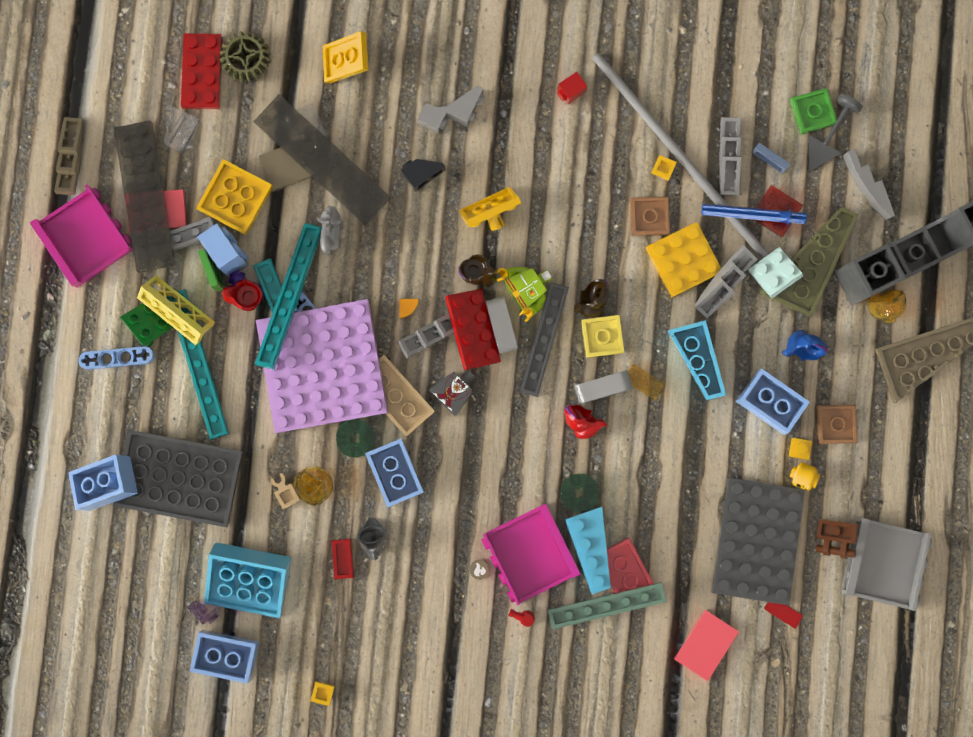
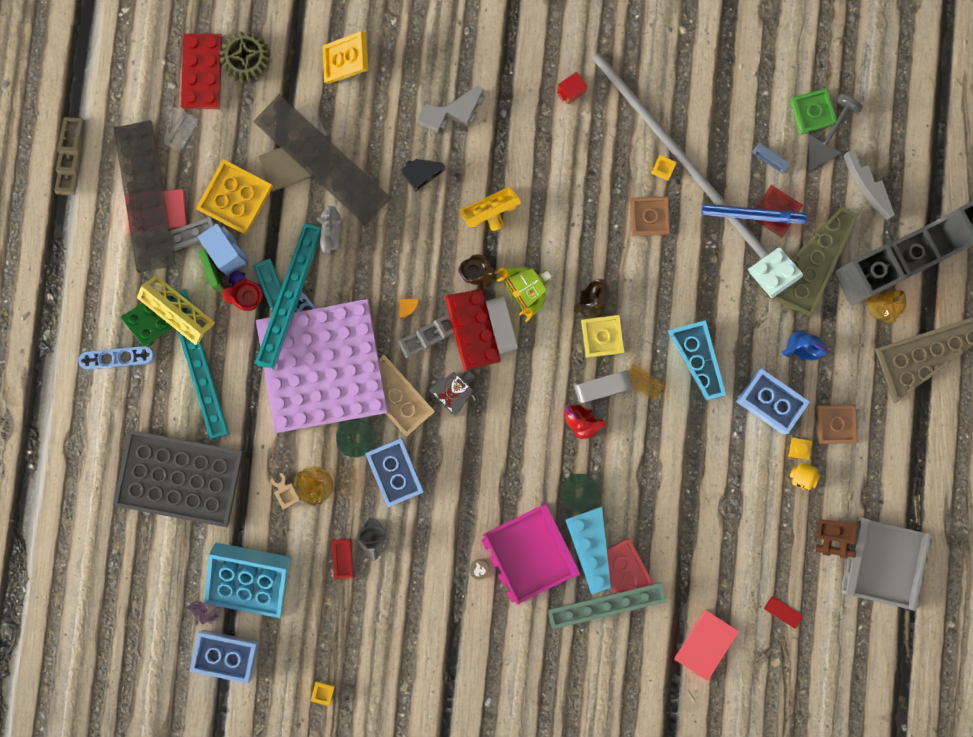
dark pink panel [30,185,134,288] -> none
light blue brick [68,455,138,511] -> none
red piece [508,609,535,627] -> none
dark grey tile [519,282,569,397] -> none
yellow plate [646,222,721,298] -> none
light grey slope [694,245,758,318] -> none
dark grey plate [711,478,805,605] -> none
light grey slope [719,117,741,195] -> none

